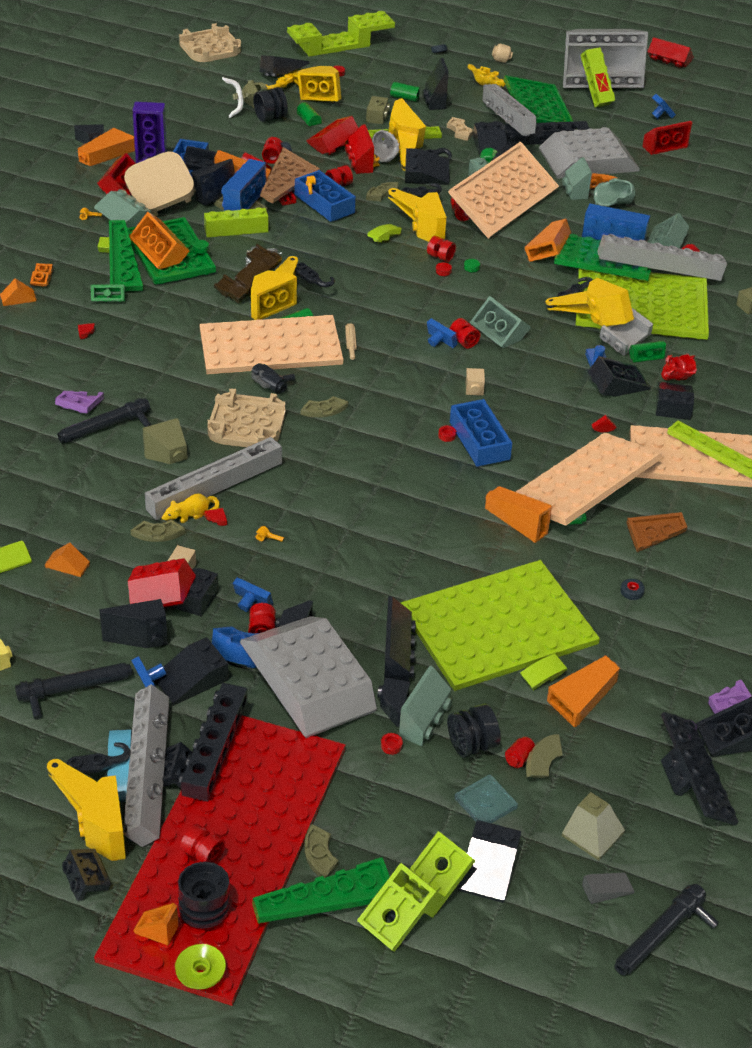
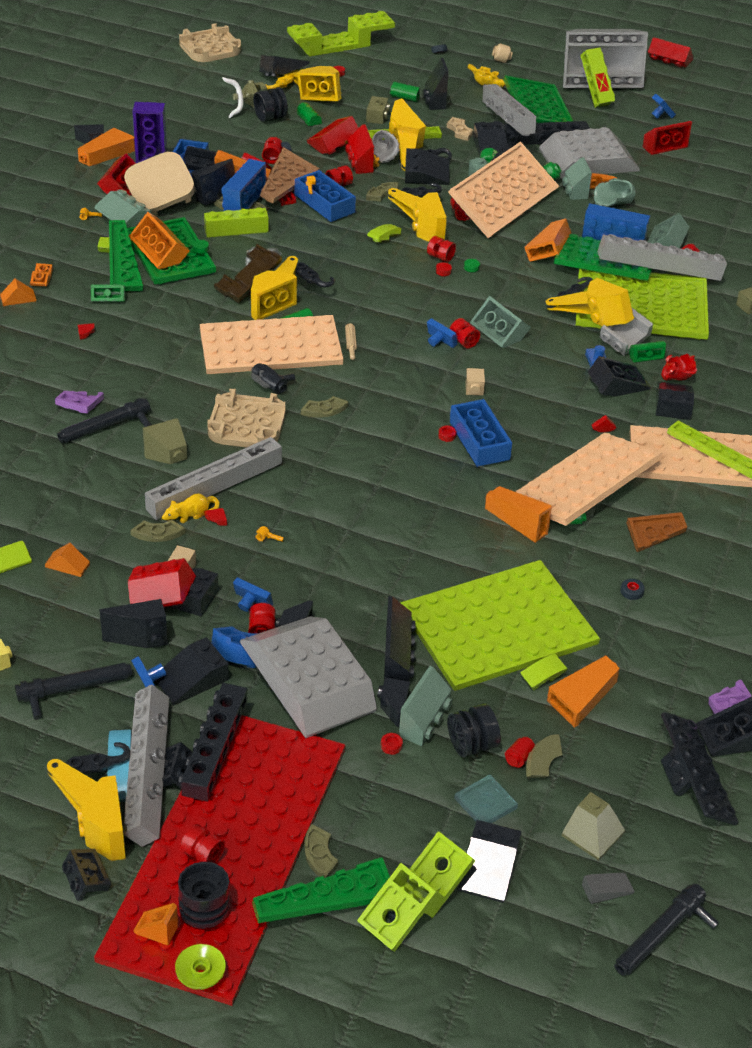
none -> green head [542,162,562,181]

